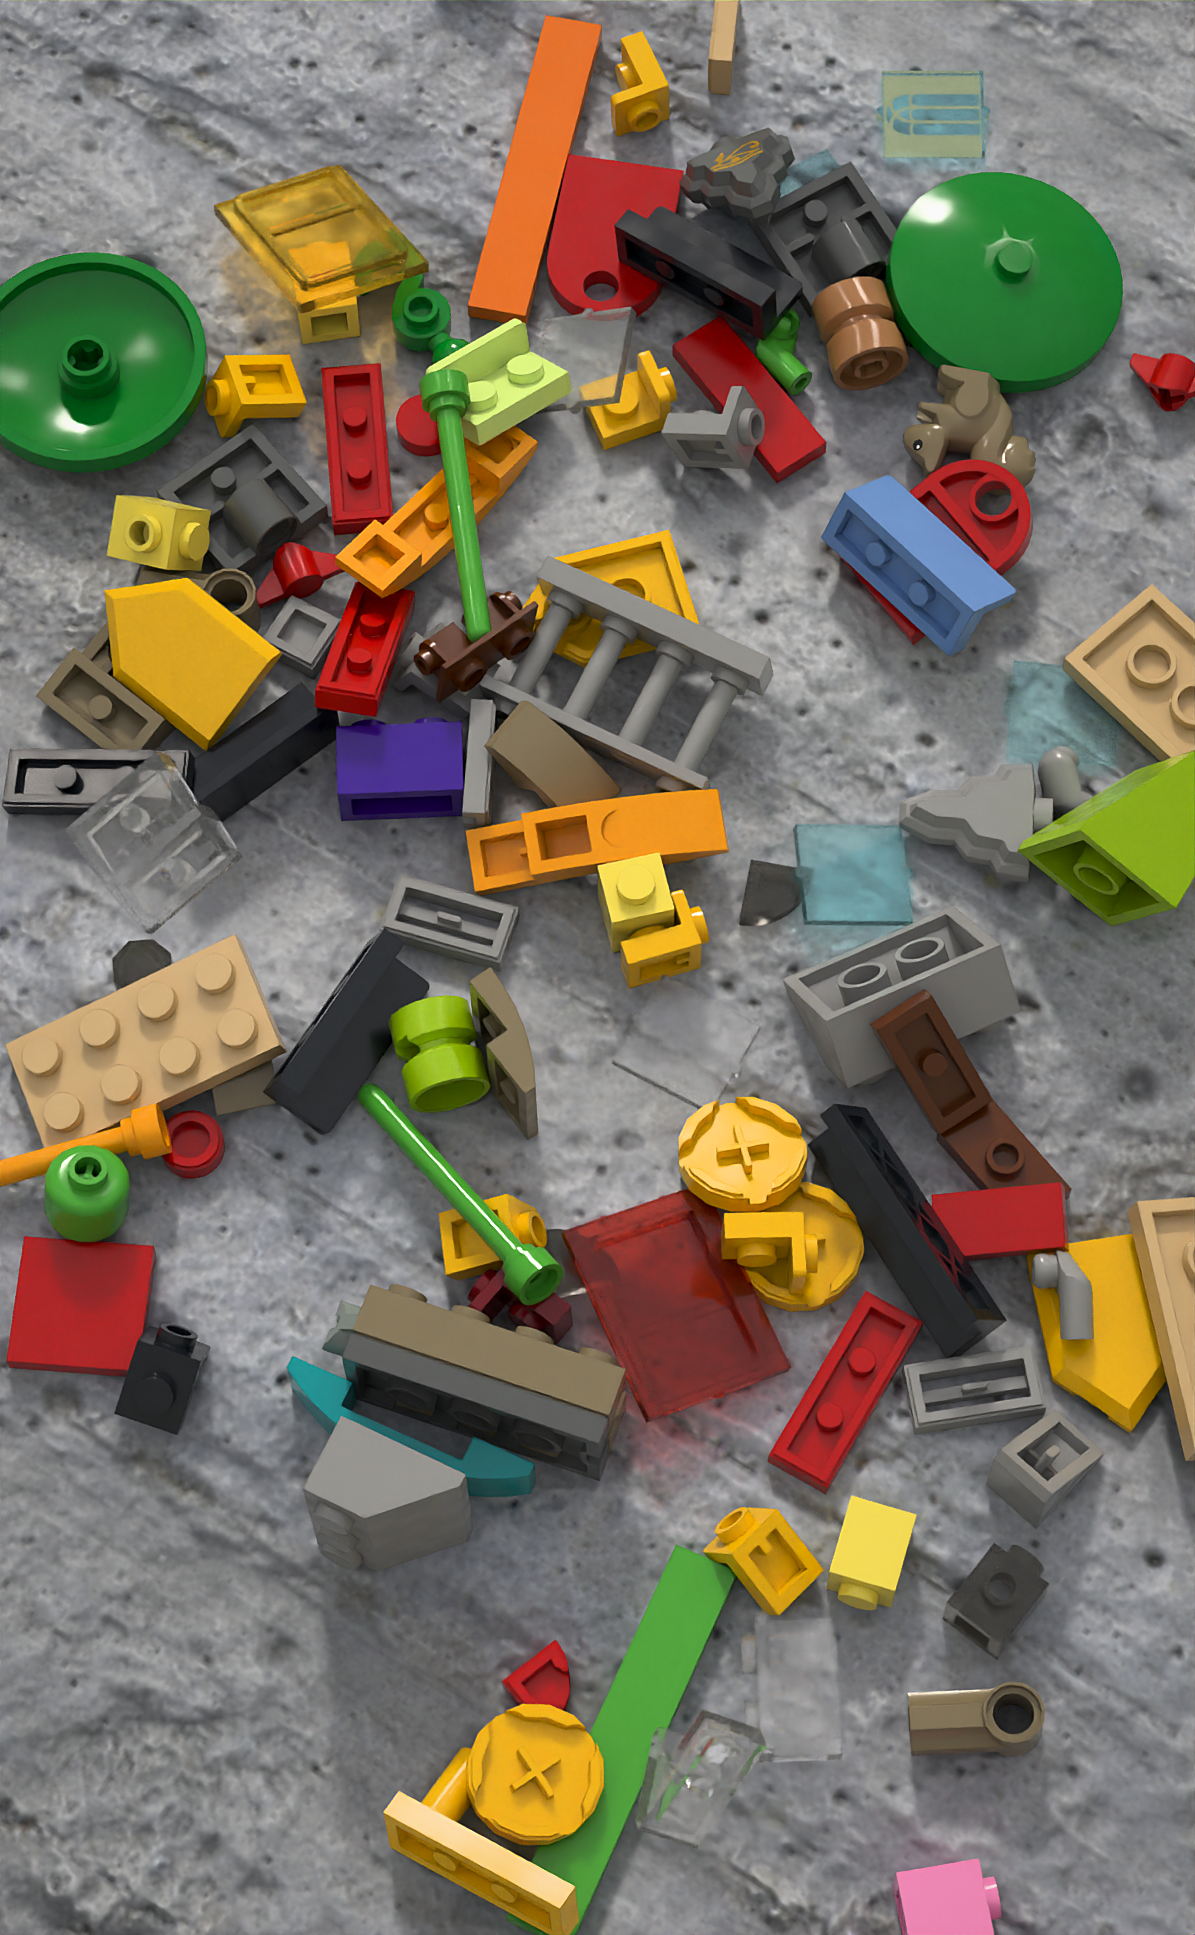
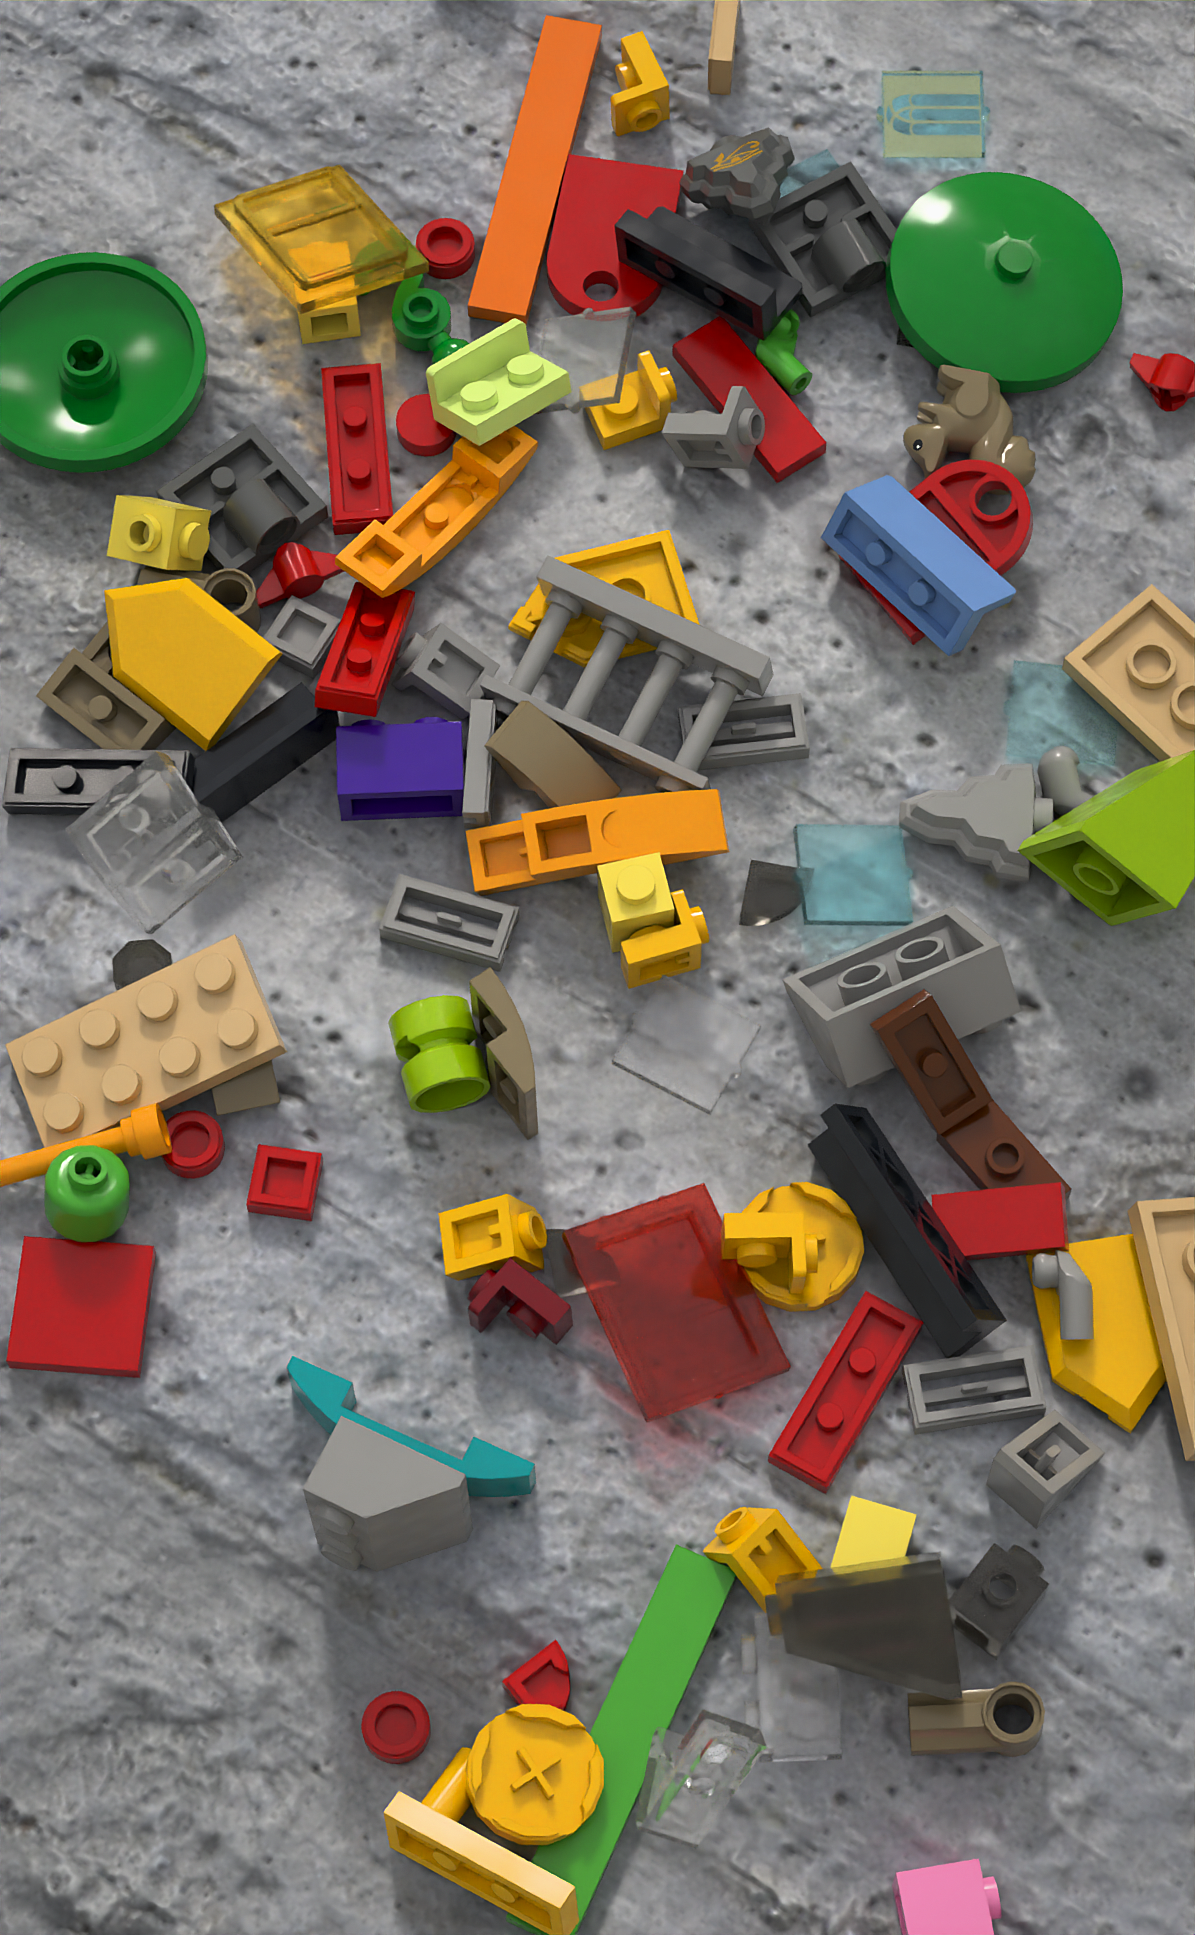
black bracket [114,1323,211,1435] -> none
yellow bracket [204,354,307,438] -> none
black panel [263,928,430,1135] -> none
piece [322,1284,626,1481] -> none
bright green piece [358,1083,563,1305] -> none
reddish brown hinge [413,591,538,703] -> none
bright green piece [419,369,491,643] -> none
yellow tile [678,1097,807,1212] -> none
medium nougat wheel [812,277,909,390] -> none
none -> red tile [246,1144,323,1221]
none -> red tile [361,1691,431,1764]
none -> red tile [416,218,475,279]
none -> light grey tile [678,693,810,770]
none -> clear smoke slope [765,1551,963,1700]

